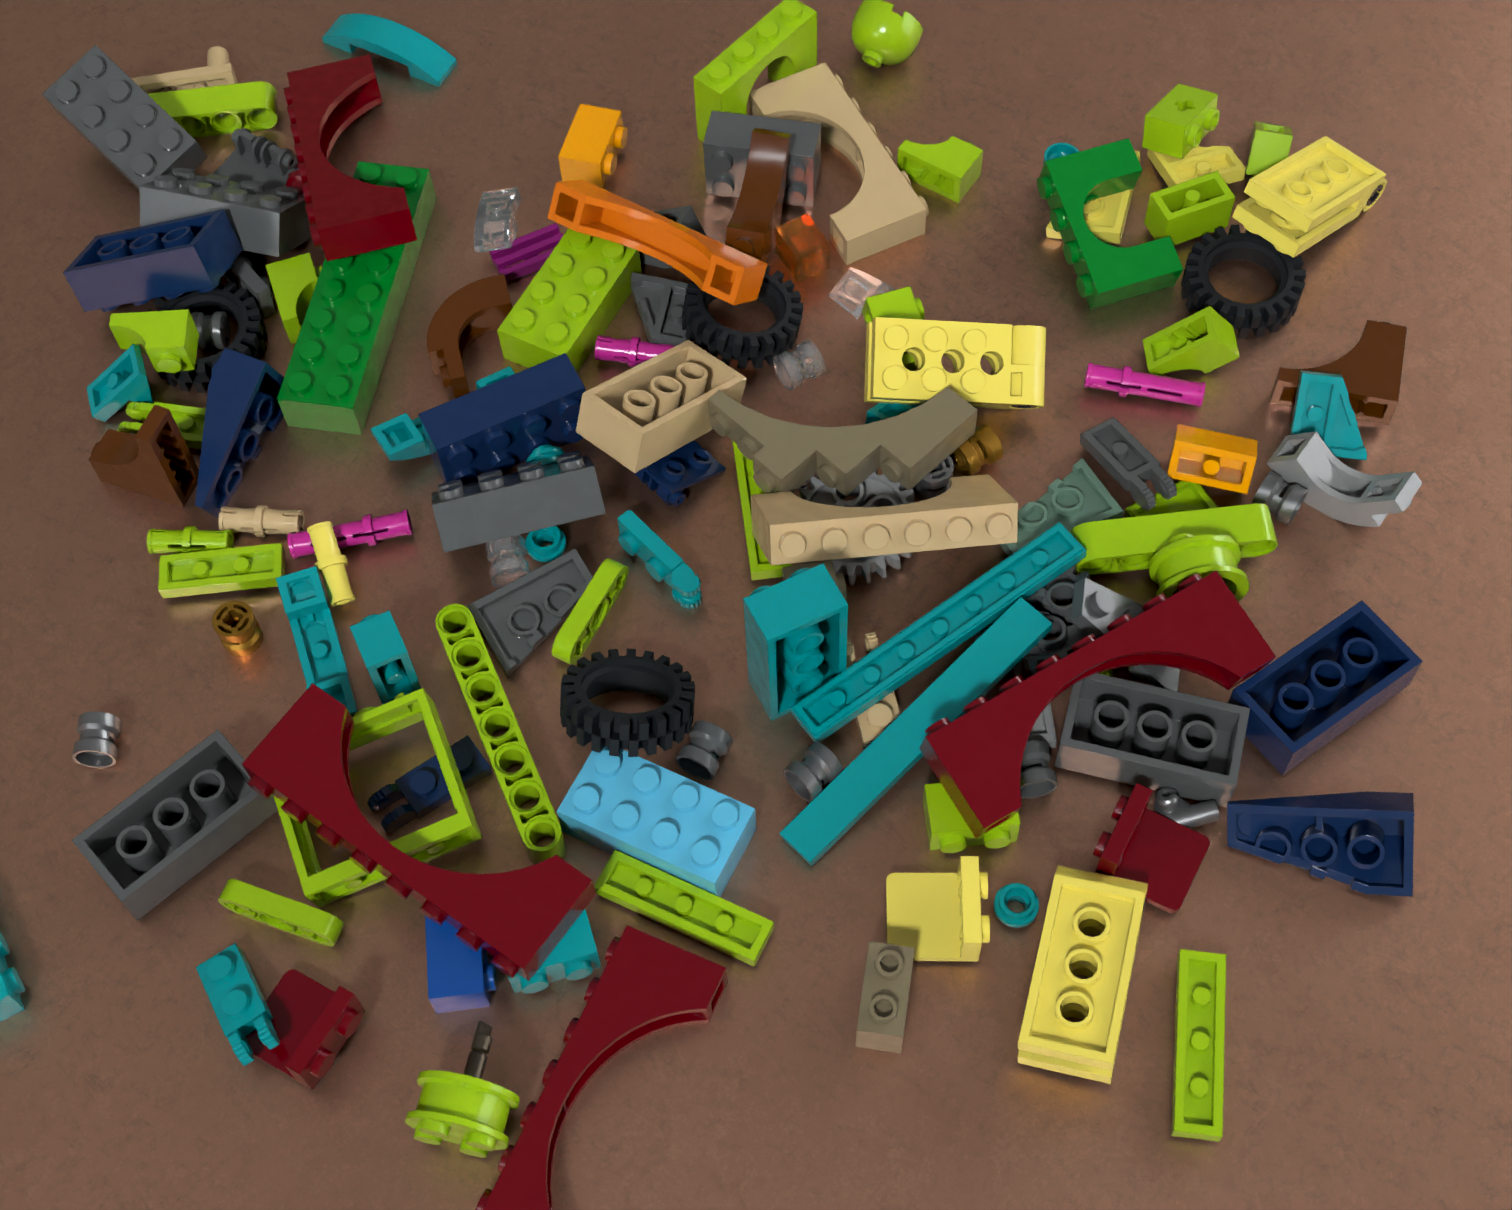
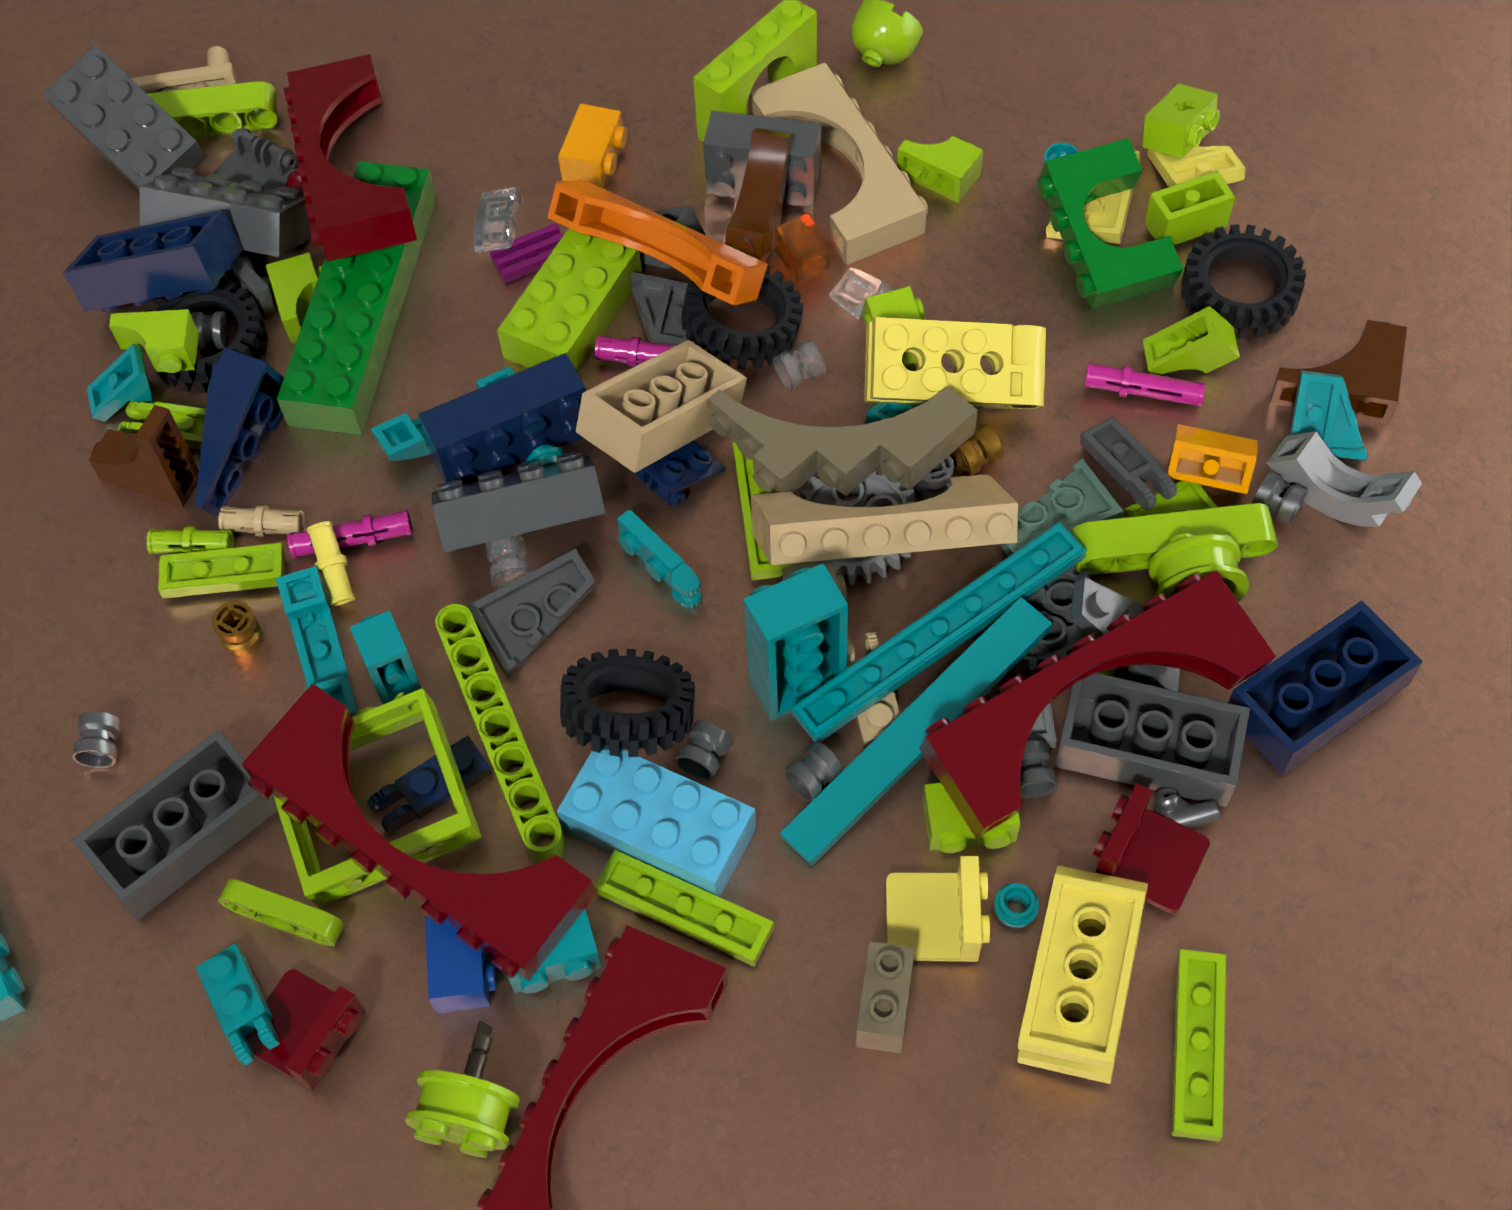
teal slope [322,13,457,87] -> none
reddish brown arch [427,274,512,399] -> none
teal plate [525,526,566,562] -> none
lime beam [552,558,629,665] -> none
dark blue wedge [1227,791,1414,897] -> none
light yellow hinge [1232,136,1387,258] -> none
lime arch [1245,121,1293,178] -> none

